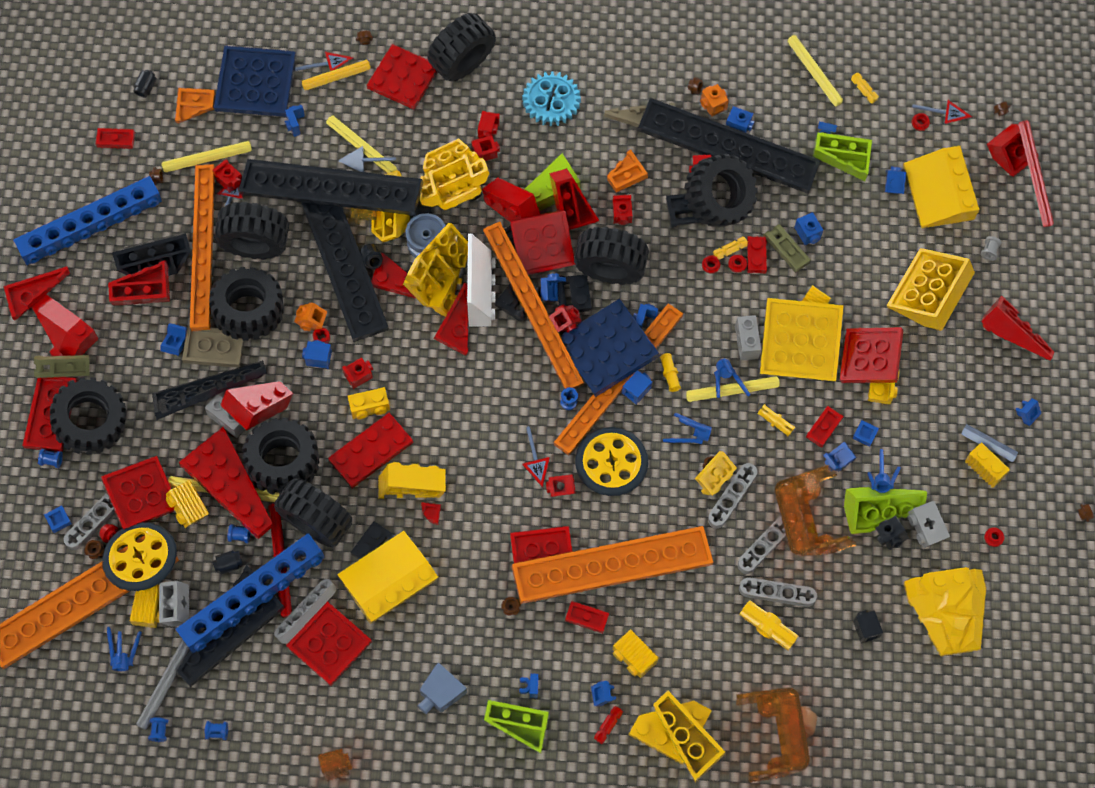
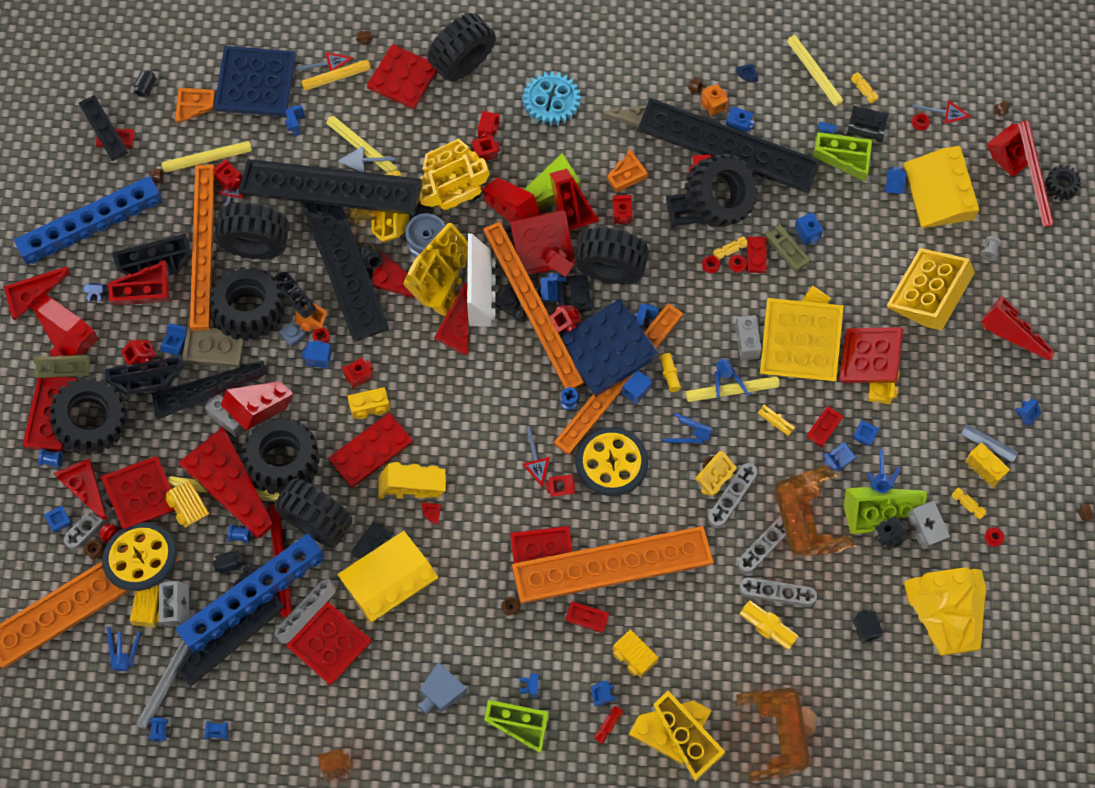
none -> red wing [54,459,107,520]
none -> black plate [79,95,128,161]
none -> tile [83,283,107,302]
none -> black wedge [105,356,183,395]
none -> red brick [121,339,156,365]
none -> black beam [275,271,316,318]
none -> sand blue plate [279,320,306,348]
none -> red brick [545,249,575,277]
none -> dark blue tile [735,63,758,82]
none -> black plate [847,106,889,143]
none -> yellow axle [952,488,987,519]
none -> black tyre [1045,165,1081,201]

